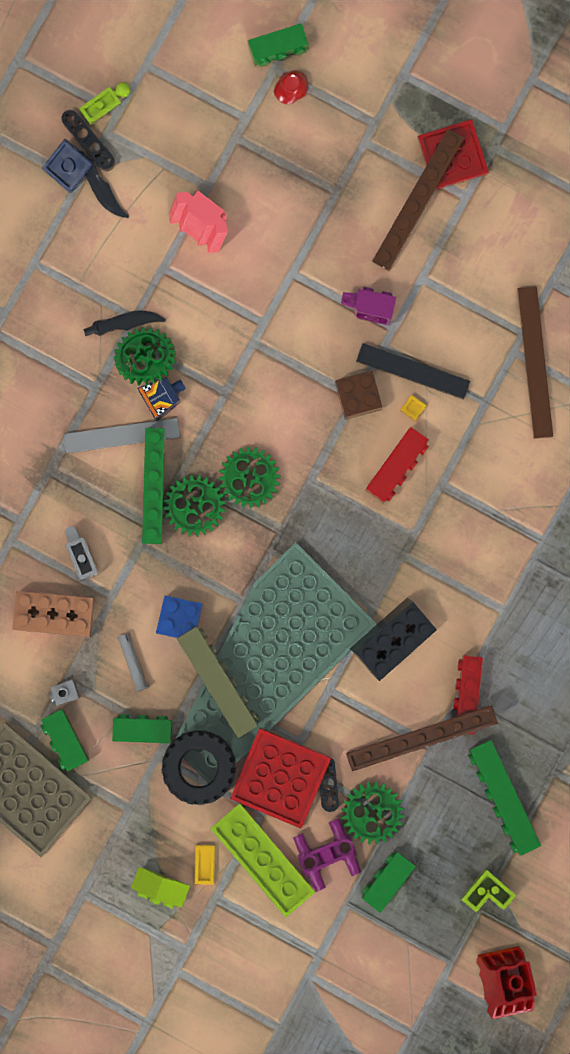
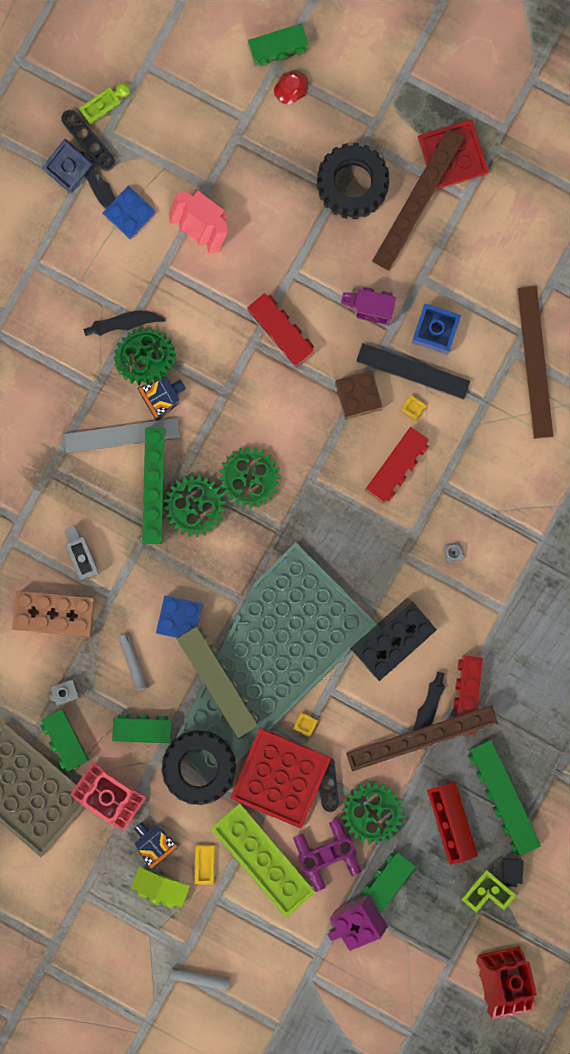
none -> coral slope [70,762,147,831]
none -> blue plate [102,185,156,240]
none -> torso [134,821,180,870]
none -> light grey pin [170,967,230,992]
none -> red brick [247,293,314,368]
none -> yellow tile [293,712,318,738]
none -> black tyre [317,143,390,219]
none -> magenta hinge [327,895,388,951]
none -> blue brick [412,304,461,355]
none -> black sword [412,671,445,731]
none -> red brick [427,781,478,865]
none -> light grey plate [443,542,464,563]
none -> black brick [501,858,524,887]

